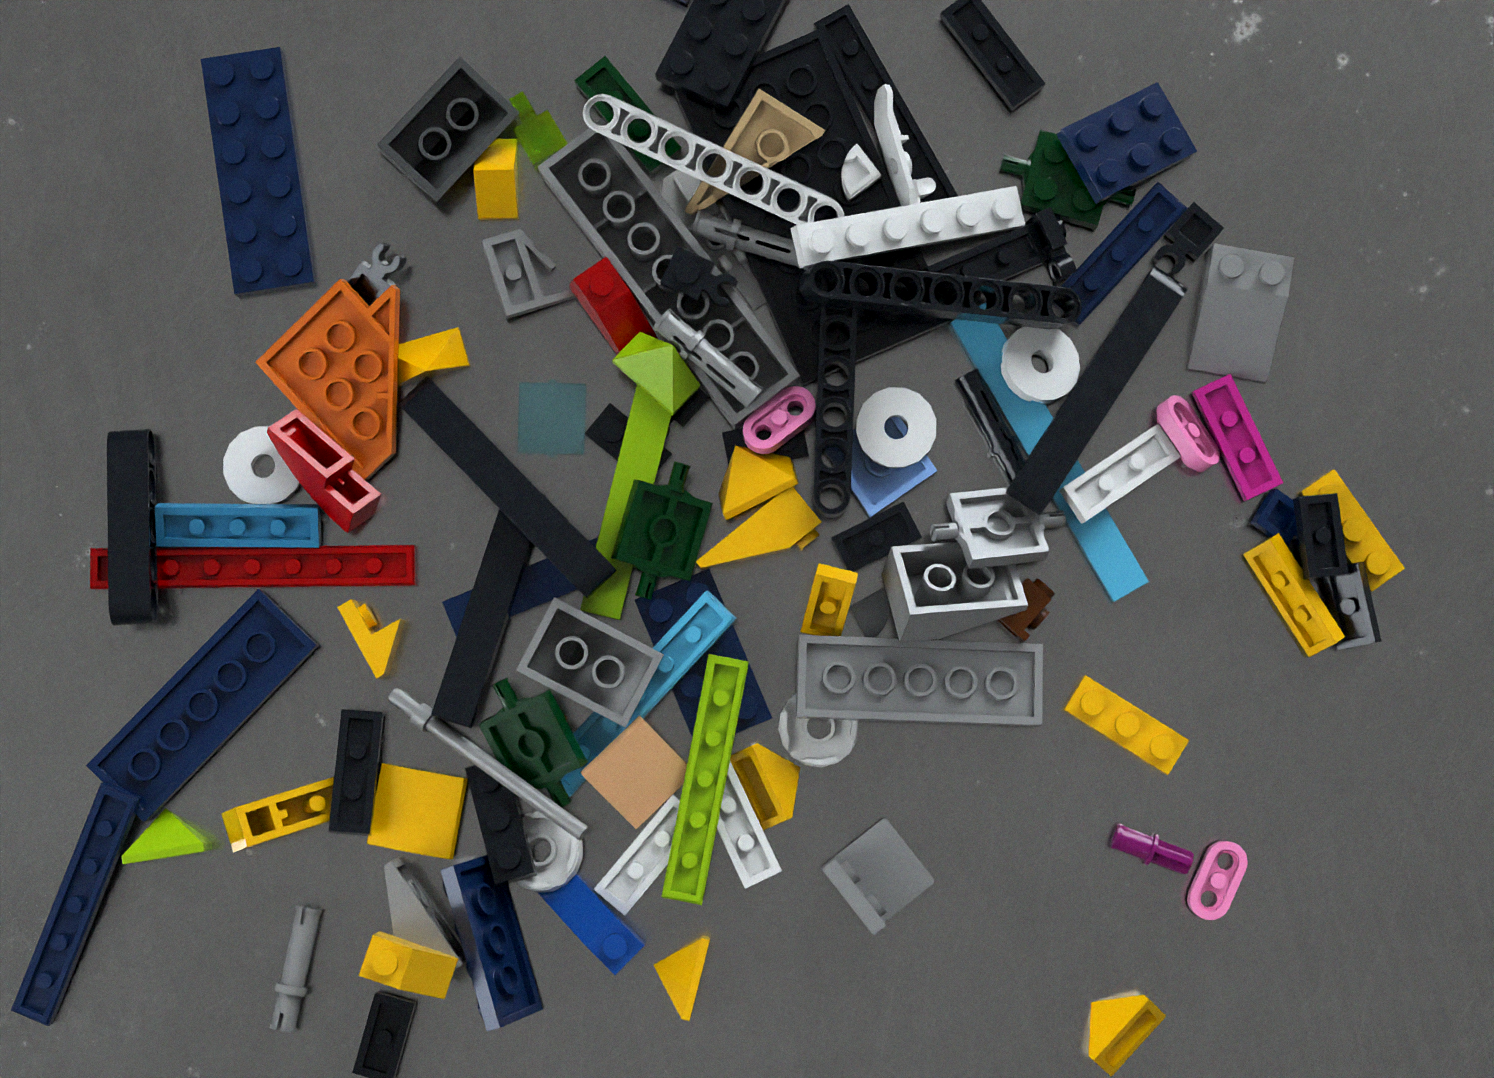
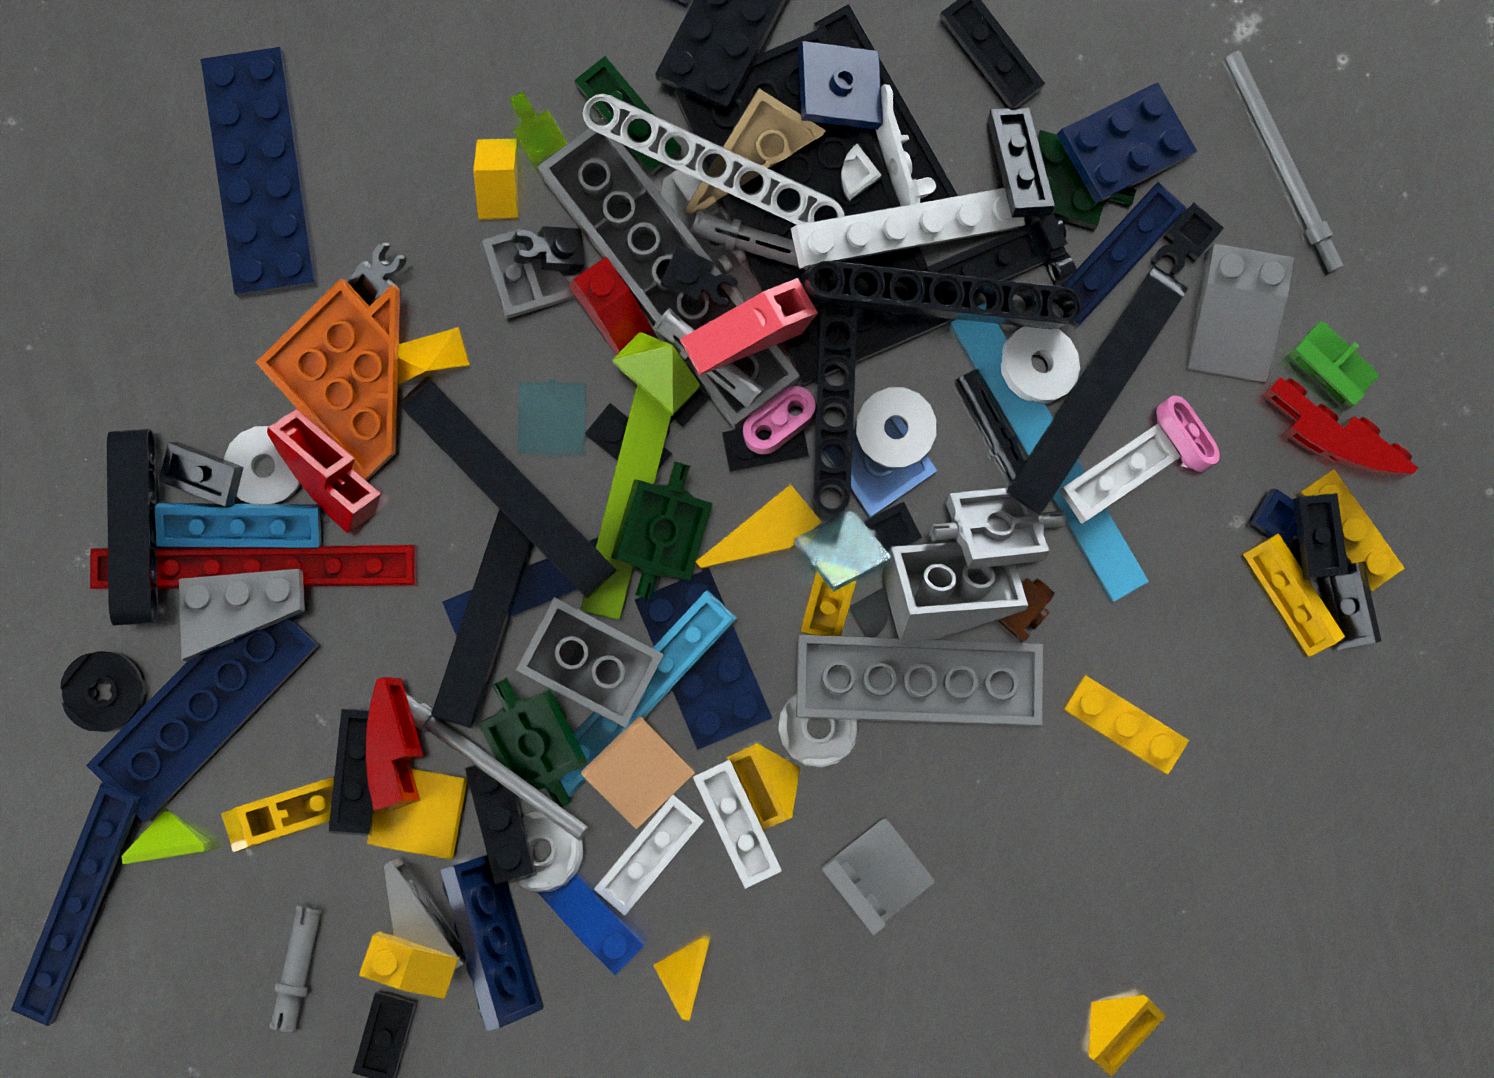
yellow slope [337,599,405,679] -> none
dark grey slope [377,56,520,202] -> none
lime tile [661,654,749,905] -> none
yellow slope [719,445,799,520] -> none
magenta axle [1110,823,1194,874] -> none
bright pink plate [1187,841,1248,920] -> none
dark pink plate [1191,374,1283,502] -> none
none -> black plate [60,651,146,732]
none -> black plate [159,442,244,507]
none -> light grey wing [179,569,305,662]
none -> red slope [366,677,423,811]
none -> black plate [512,226,585,272]
none -> coral slope [680,278,818,376]
none -> clear light blue piece [794,510,892,592]
none -> plate [798,41,883,130]
none -> plate [988,107,1055,218]
none -> light grey bar [1225,51,1344,273]
none -> red slope [1263,377,1418,478]
none -> bright green panel [1288,321,1379,410]

